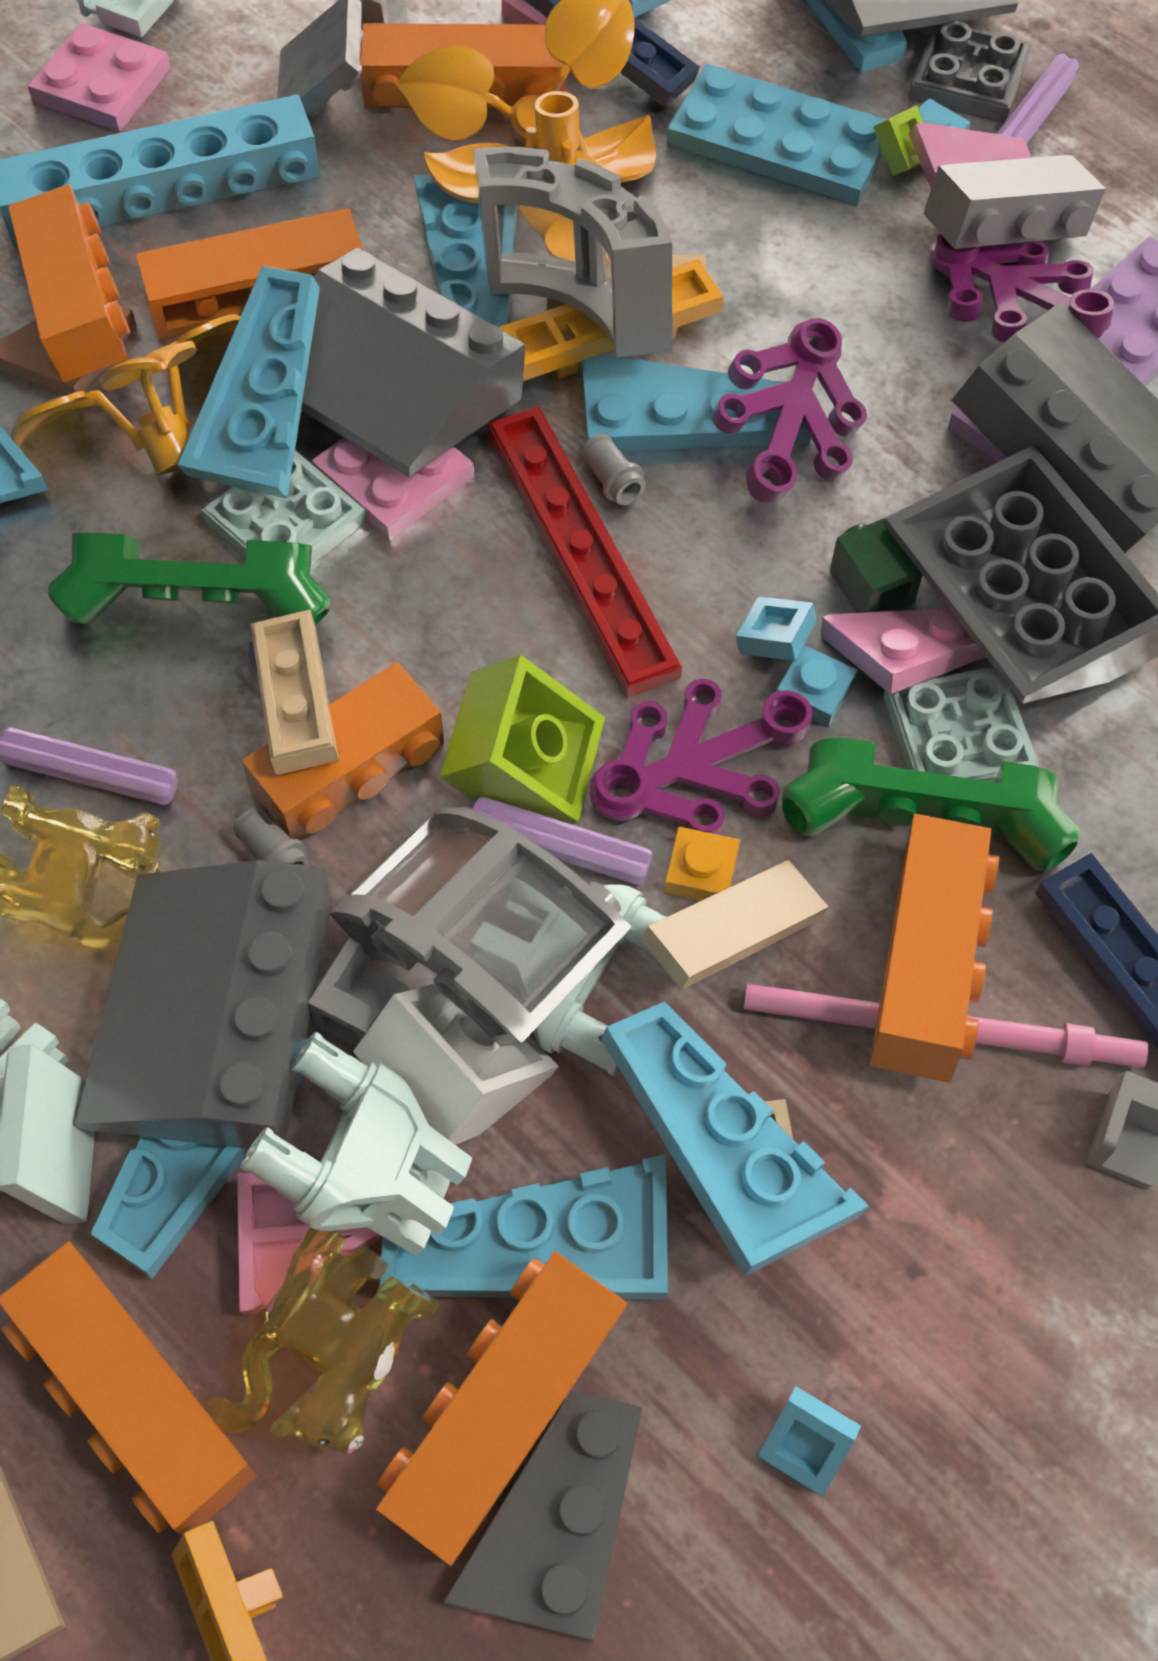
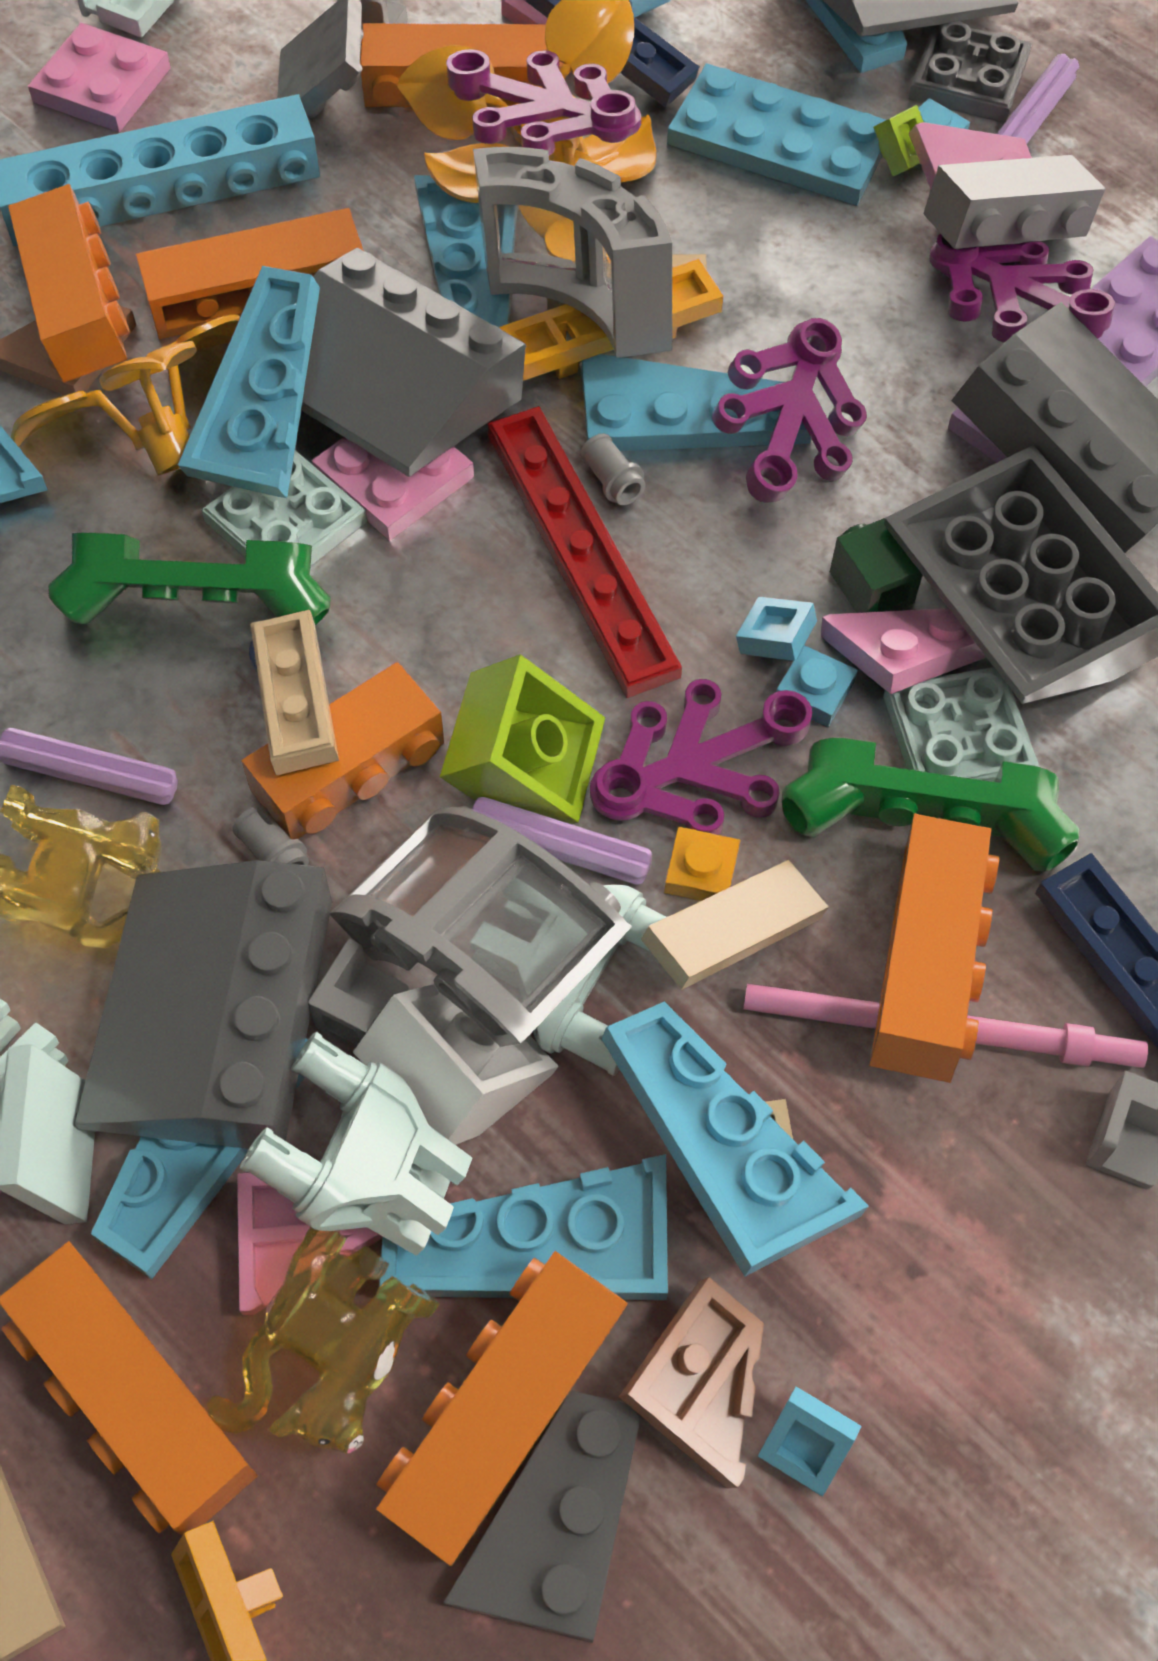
none -> magenta plant [446,49,641,156]
none -> wing [619,1277,764,1489]

